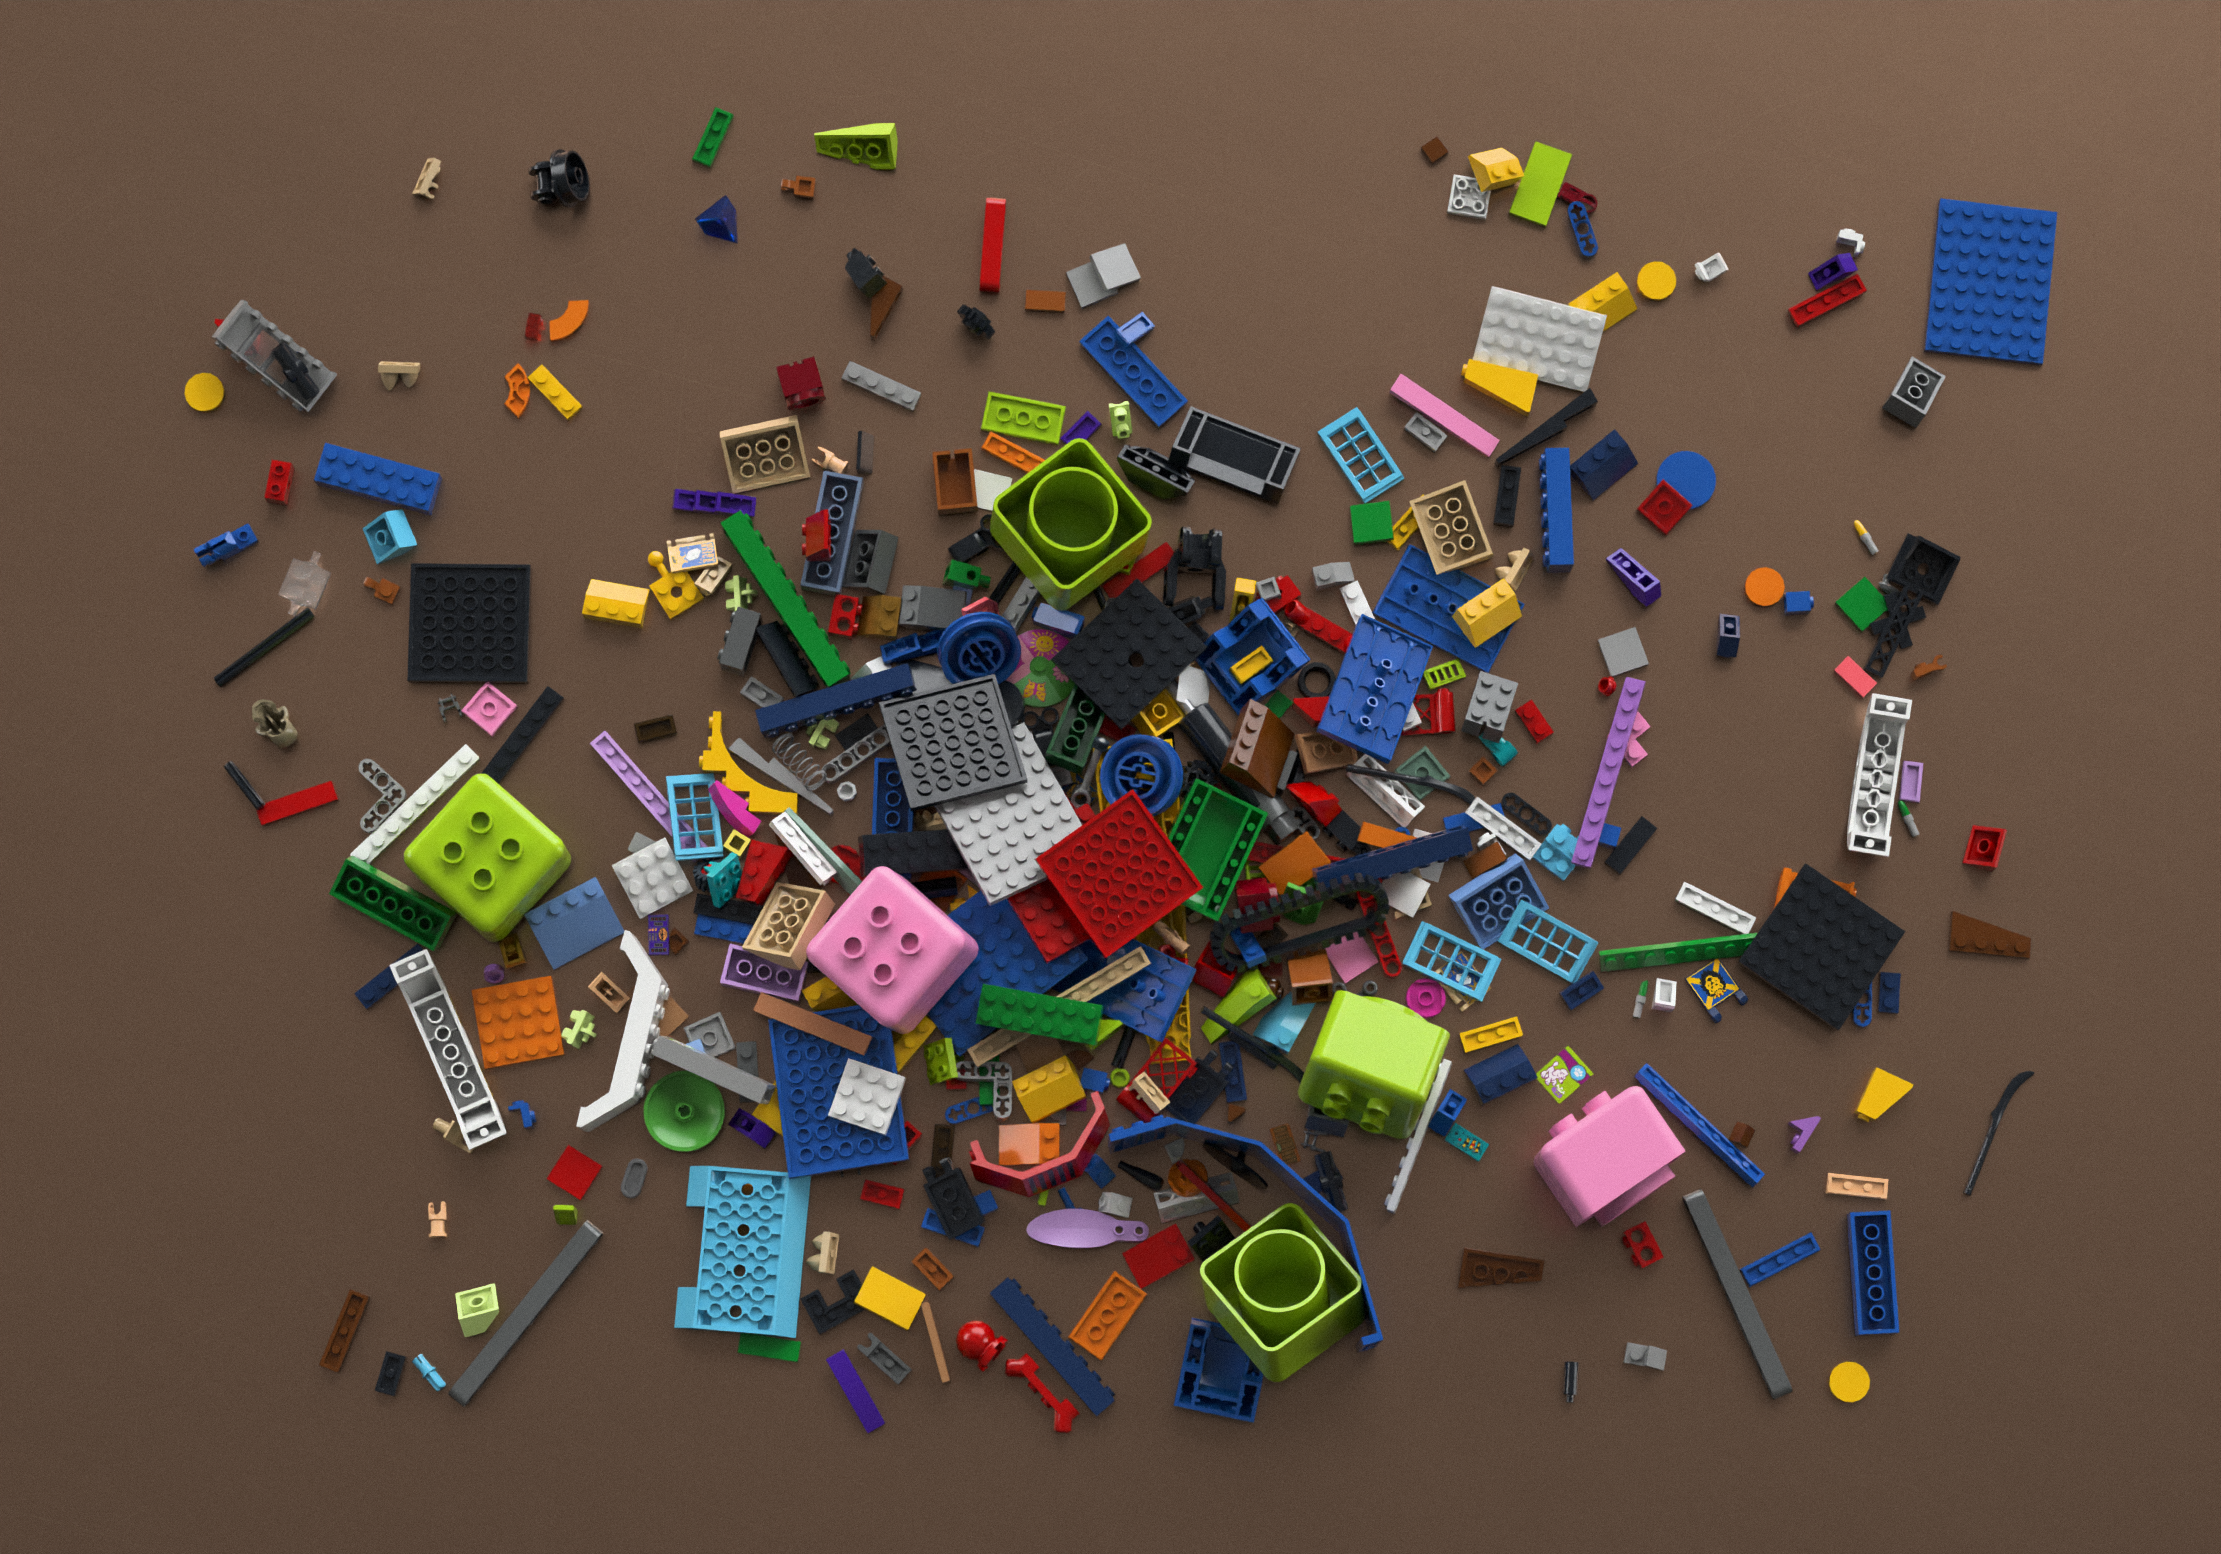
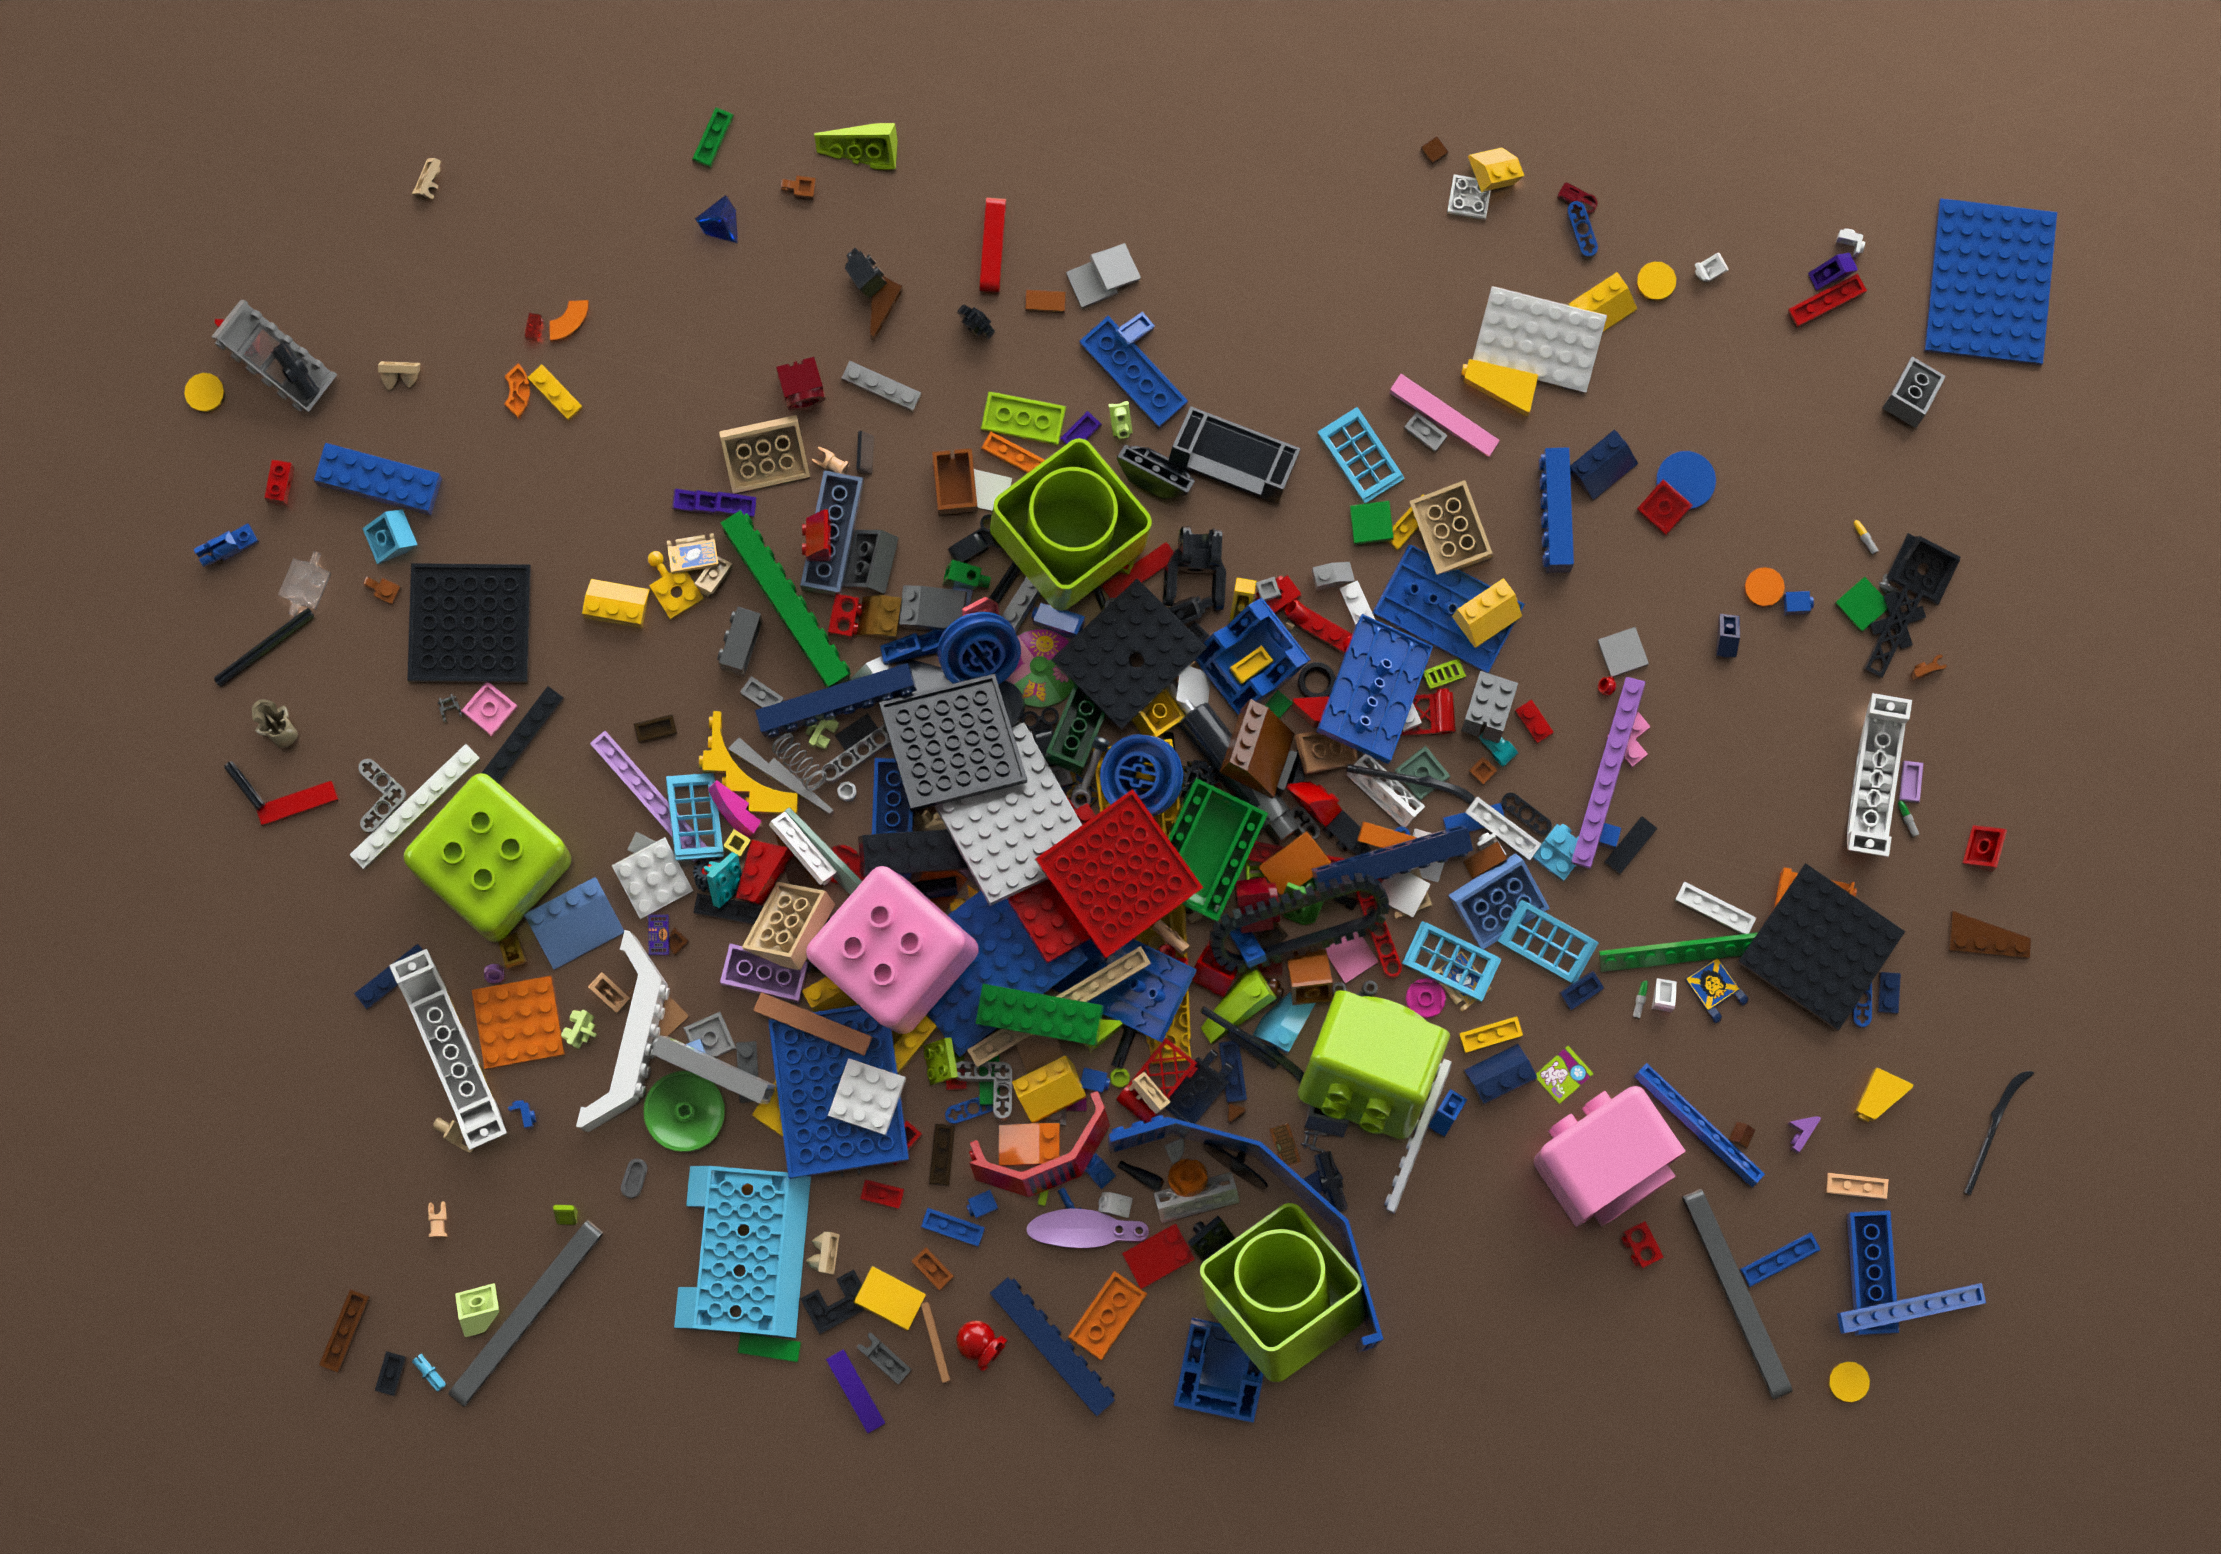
green brick [329,856,457,951] -> none
black piece [528,149,590,208] -> none
red tile [546,1145,603,1201] -> none
blue plate [694,914,754,944] -> none
yellowish green hips [725,575,758,611] -> none
dark purple slope [728,1108,776,1149] -> none
black slope [756,620,819,698] -> none
black tile [922,1157,986,1240] -> none
red plate [1005,1353,1080,1433] -> none
reddish brown tile [1066,1050,1095,1071] -> none
red tile [1099,716,1137,742] -> none
red tile [1176,1159,1252,1232] -> none
teal tile [1444,1123,1489,1162] -> none
reddish brown wing [1458,1247,1545,1288] -> none
black plate [1493,465,1521,527] -> none
black slope [1494,388,1598,467] -> none
tan tile [1495,548,1535,591] -> none
lime tile [1509,141,1572,227] -> none
black cylinder [1563,1362,1579,1403] -> none
dark purple slope [1606,548,1661,607] -> none
light grey slope [1623,1342,1667,1371] -> none
coral tile [1834,656,1877,698] -> none
none -> plate [1837,1283,1986,1334]

